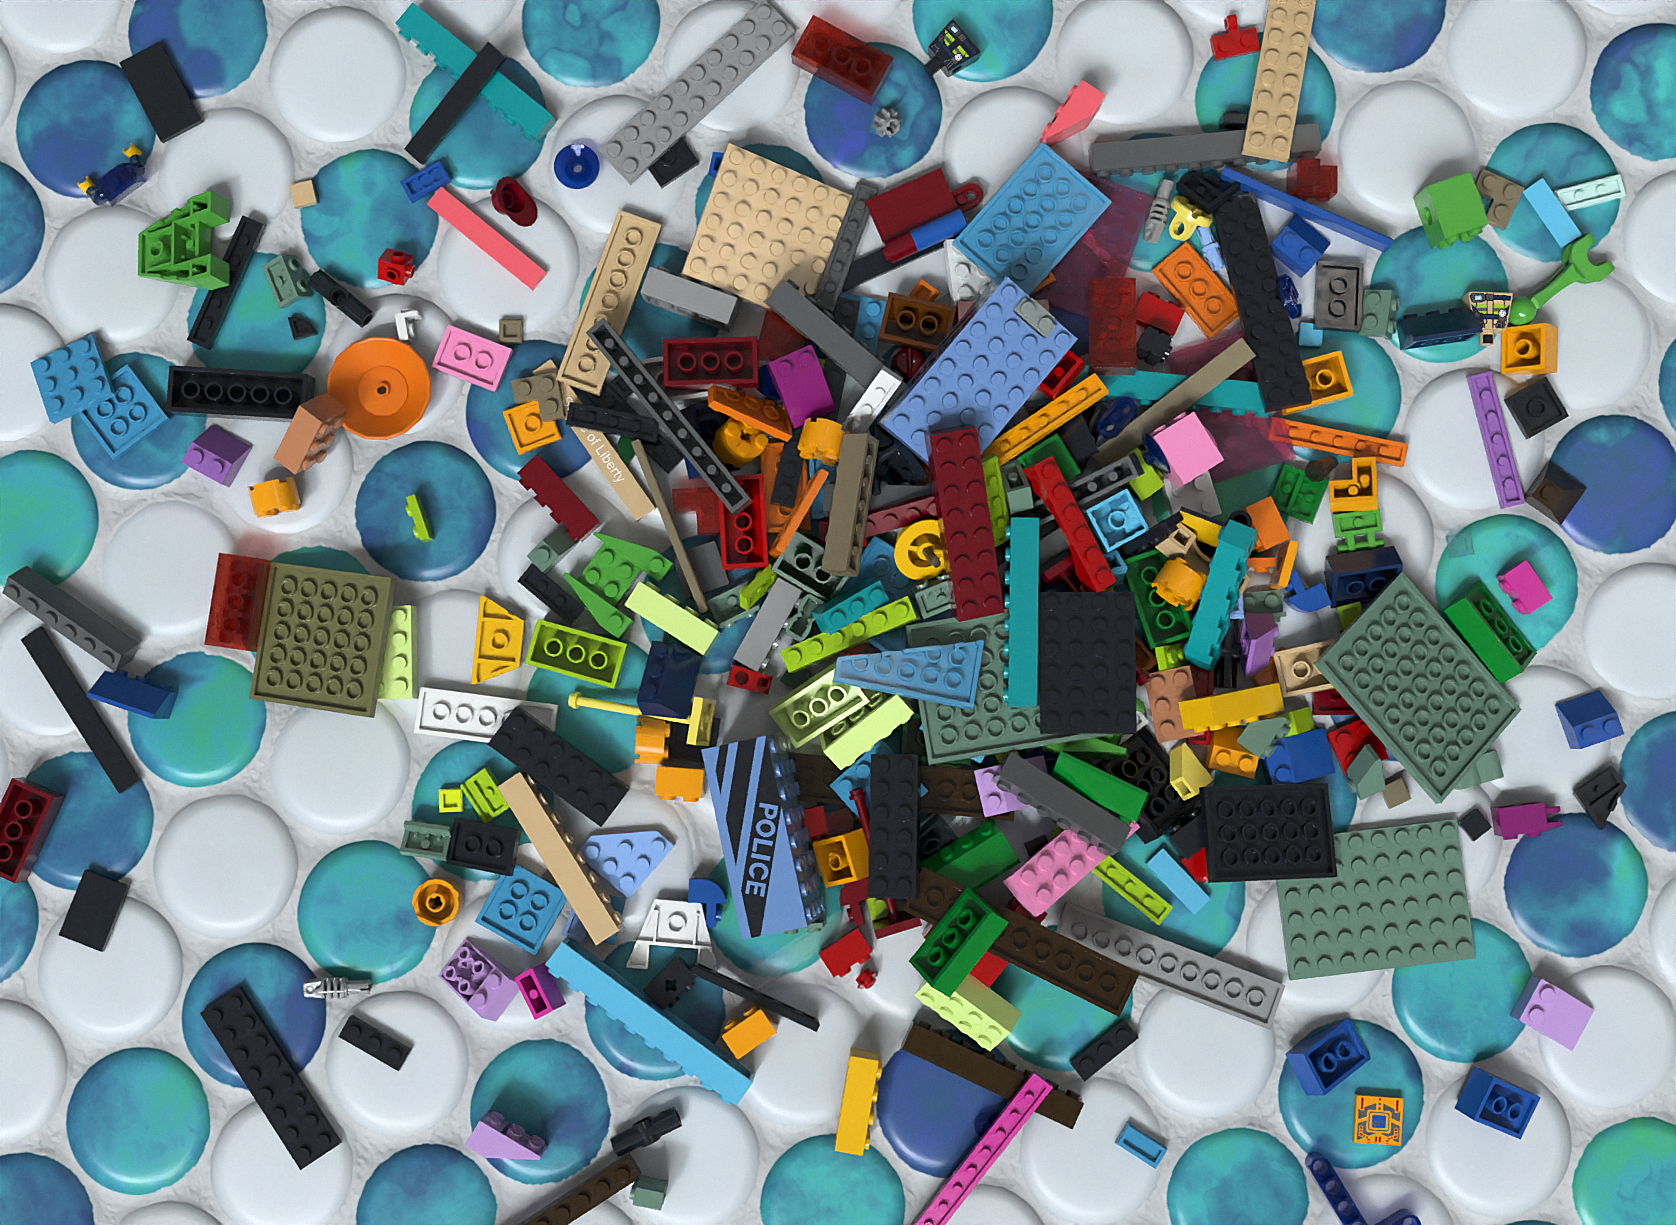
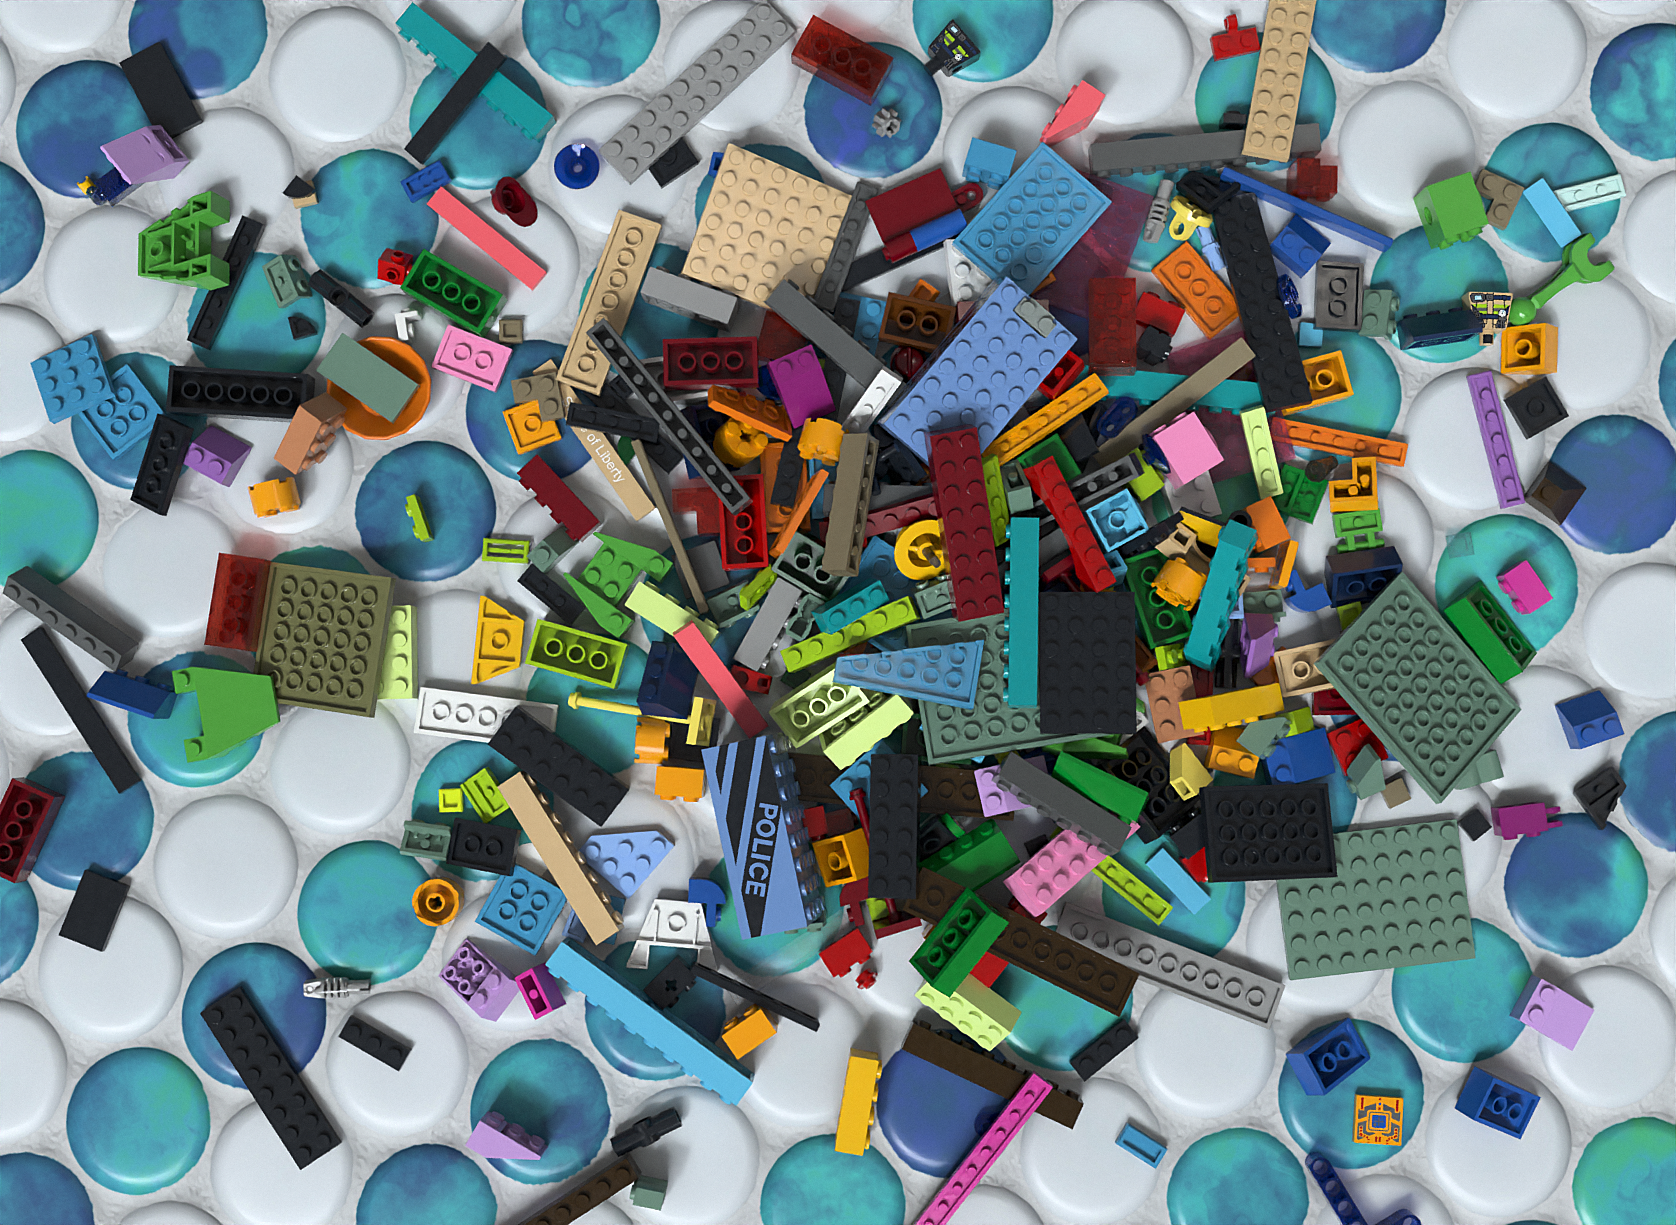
none -> lavender slope [100,125,189,185]
none -> black tile [130,413,194,516]
none -> bright green wedge [172,666,281,763]
none -> black tile [283,175,316,199]
none -> sand green tile [316,332,420,424]
none -> green brick [400,249,508,338]
none -> lime tile [482,538,531,564]
none -> coral tile [673,620,768,739]
none -> green tile [941,812,966,838]
none -> dark azure brick [962,137,1017,190]
none -> yellowish green plate [1239,405,1283,500]

